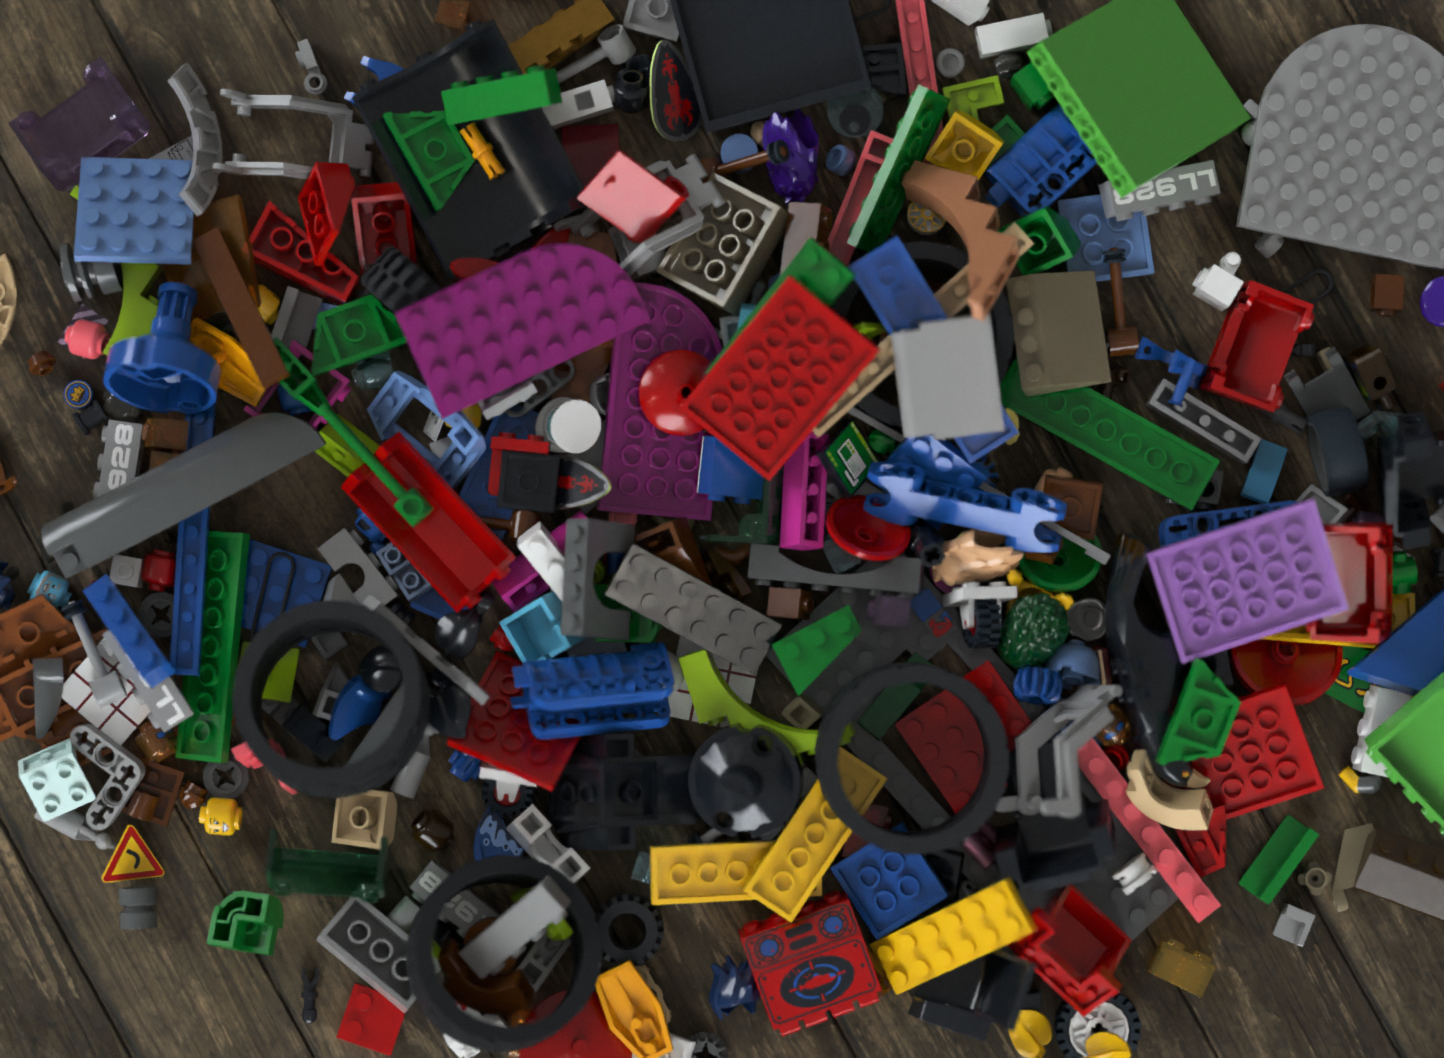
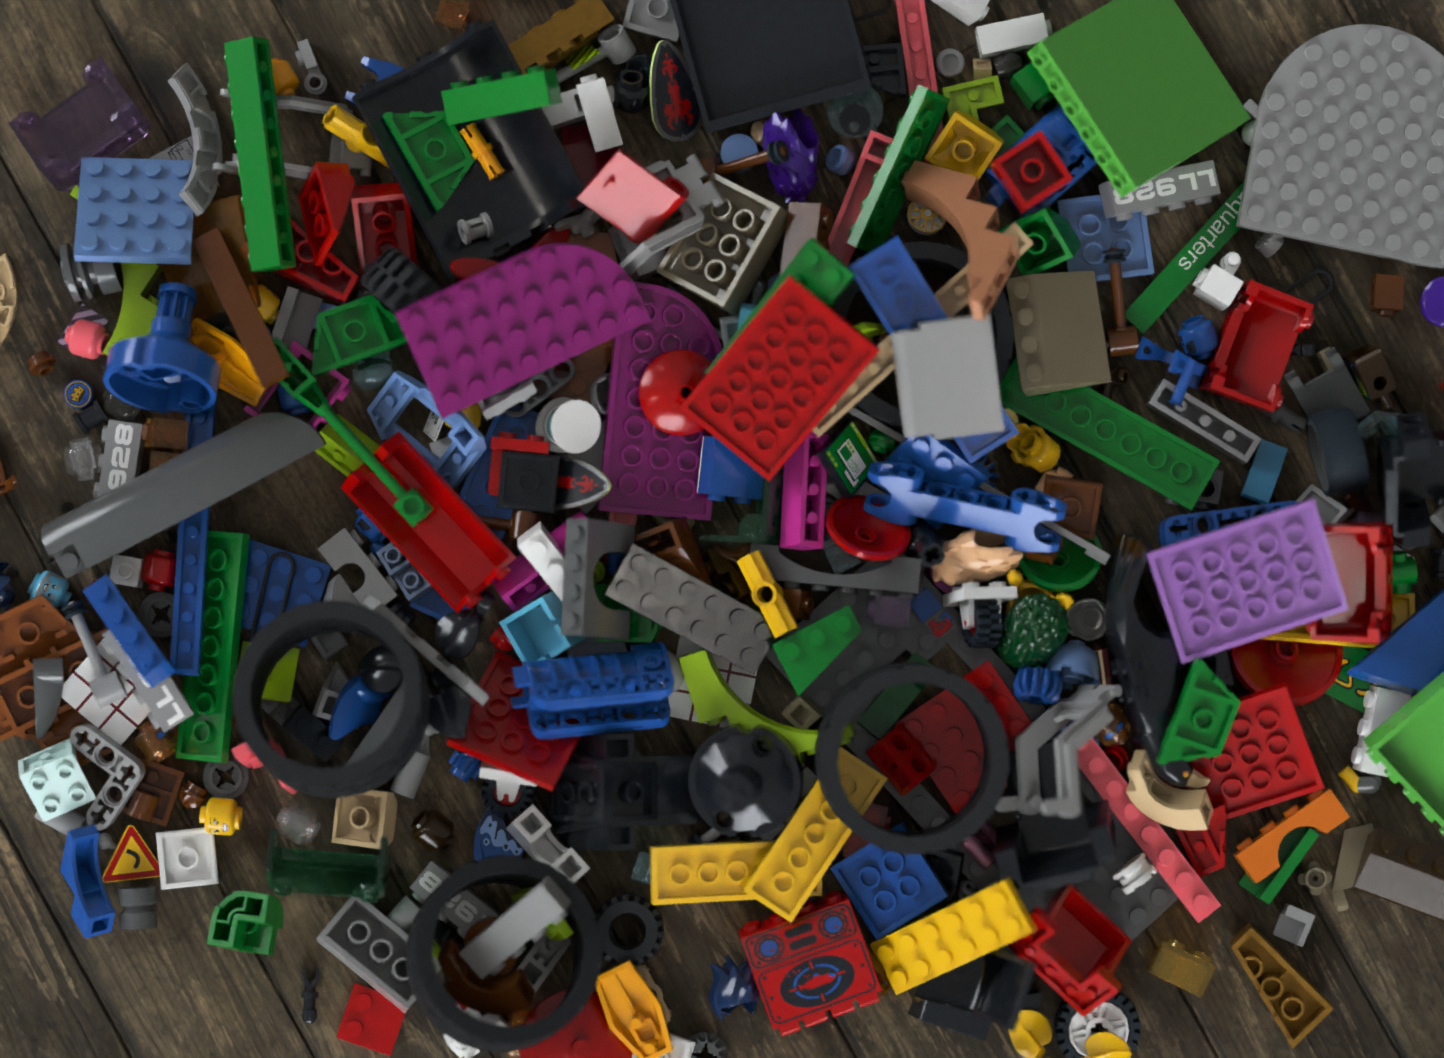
none -> blue arch [60,825,115,939]
none -> clear head [64,437,101,481]
none -> white tile [156,827,219,890]
none -> green brick [224,36,296,272]
none -> light orange head [271,58,299,96]
none -> clear head [276,803,321,845]
none -> yellow piece [322,105,390,169]
none -> light grey bush [457,212,494,245]
none -> clear neon green sticker [564,43,600,70]
none -> white brick [576,73,623,152]
none -> yellow piece [737,550,798,639]
none -> red brick [866,724,937,796]
none -> tan piece [973,58,992,81]
none -> red brick [990,130,1073,214]
none -> yellow head [1005,423,1061,473]
none -> green tile [1125,182,1244,335]
none -> blue head [1178,315,1219,360]
none -> pearl gold wedge [1229,922,1334,1049]
none -> orange arch [1233,788,1350,883]

